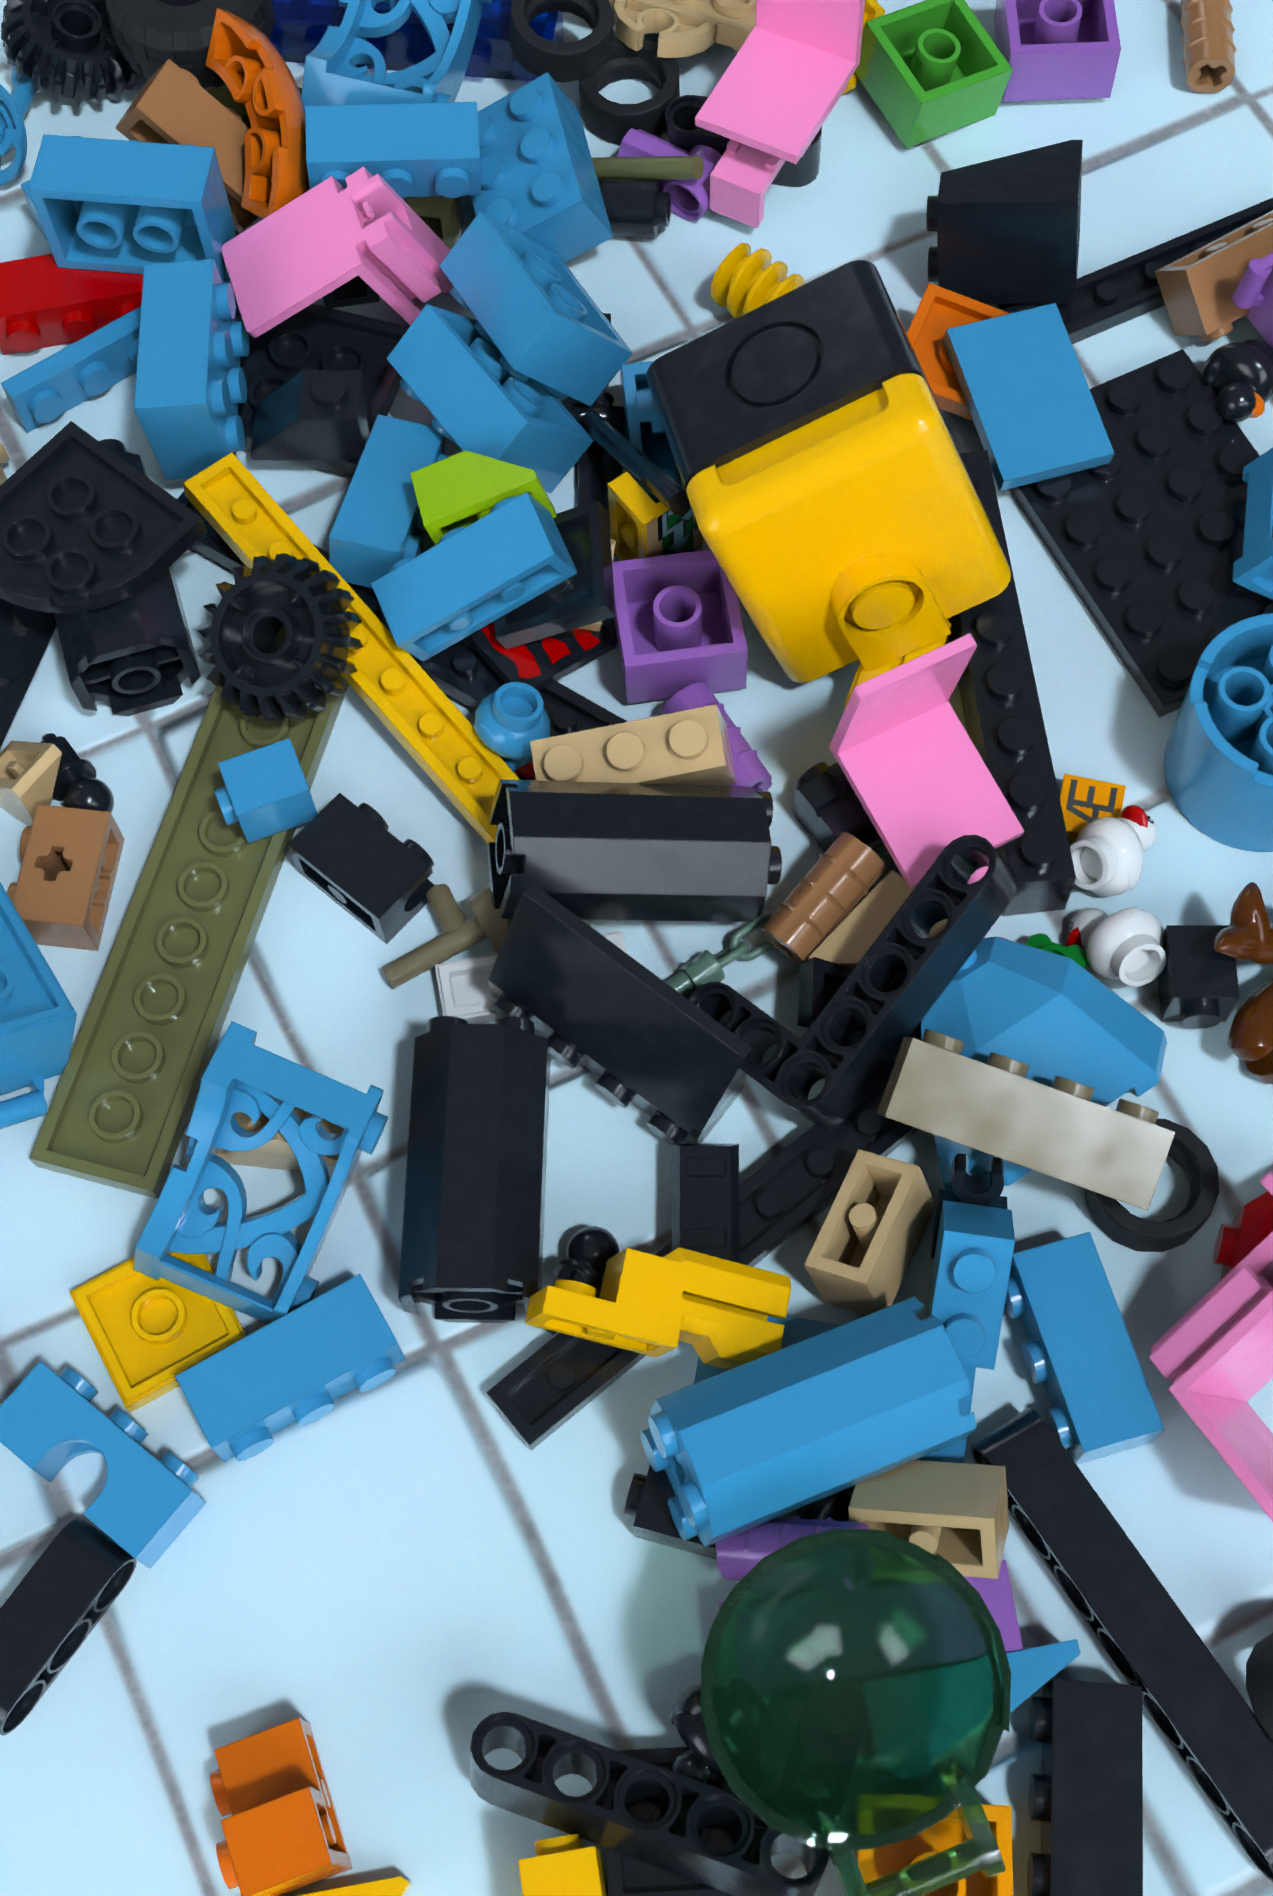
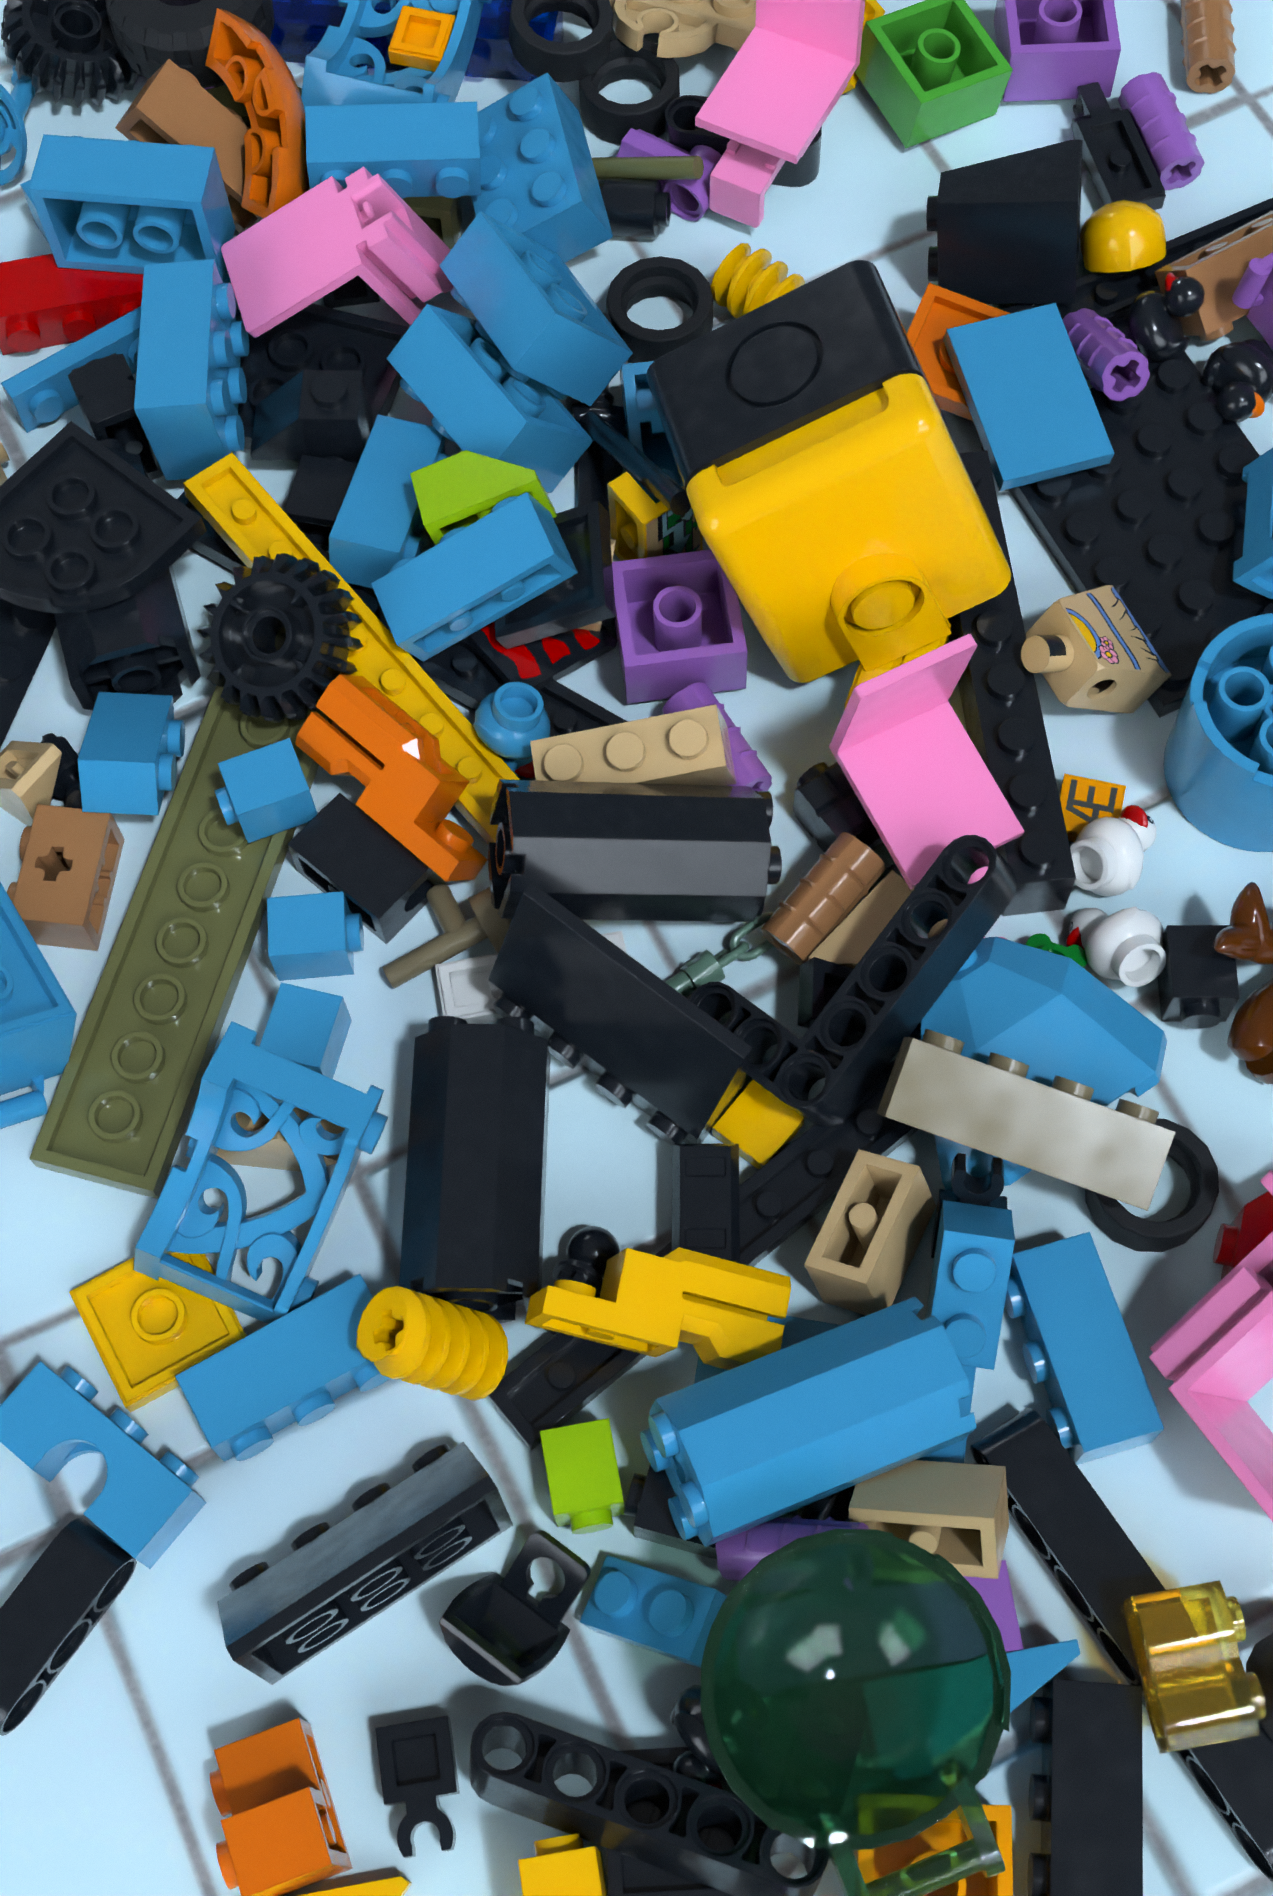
none -> black brick [67,353,164,480]
none -> dark azure brick [77,692,185,815]
none -> black slope [217,1442,513,1685]
none -> dark azure brick [259,982,352,1079]
none -> dark azure brick [267,891,364,981]
none -> black brick [284,454,358,551]
none -> orange plate [295,674,488,882]
none -> yellow piece [356,1286,508,1401]
none -> black plate [375,1715,460,1858]
none -> light orange tile [388,5,456,72]
none -> black piece [439,1530,591,1686]
none -> lime brick [540,1418,625,1534]
none -> dark azure plate [580,1555,732,1669]
none -> black tyre [606,256,713,363]
none -> yellow tile [712,1079,804,1170]
none -> tan torso [1021,585,1171,714]
none -> medium lavender axle [1062,308,1150,401]
none -> black hinge [1071,82,1166,210]
none -> yellow hair [1080,200,1166,273]
none -> black animal [1115,273,1205,363]
none -> medium lavender axle [1118,72,1205,190]
none -> clear yellow brick [1123,1580,1266,1754]

